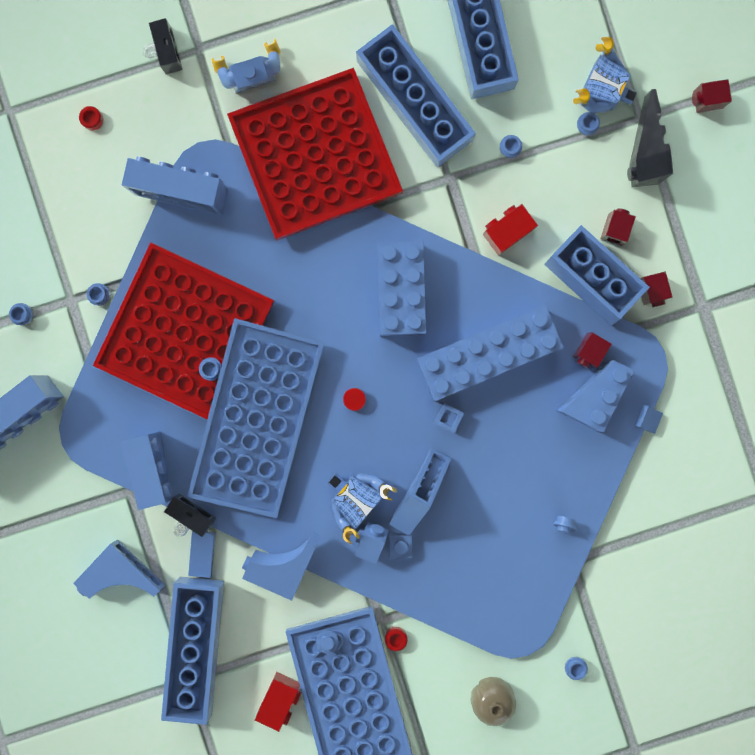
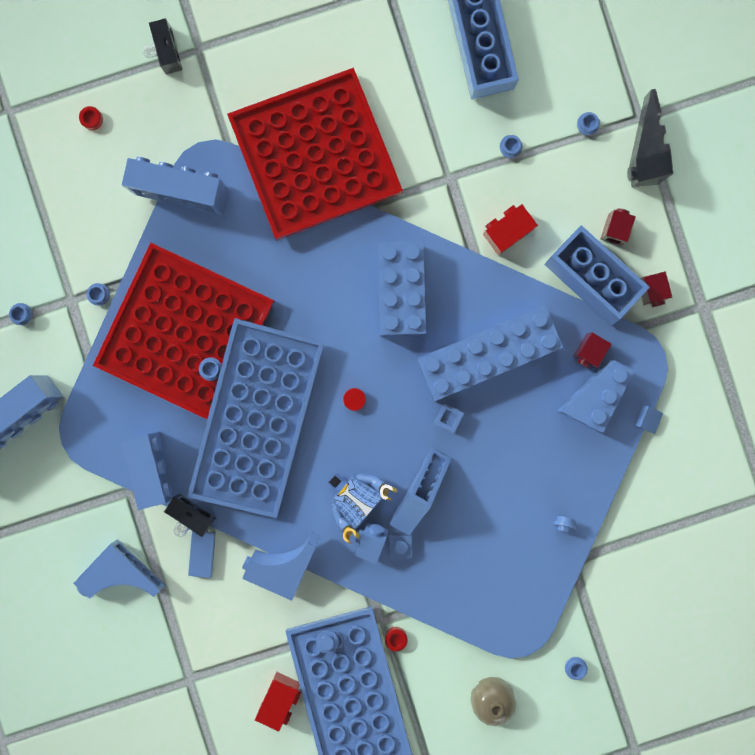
medium blue brick [161,577,224,725] -> none
medium blue torso [211,39,281,93] -> none
medium blue brick [356,24,476,168] -> none
torso [573,37,637,114] -> none
dark red brick [692,79,732,113] -> none

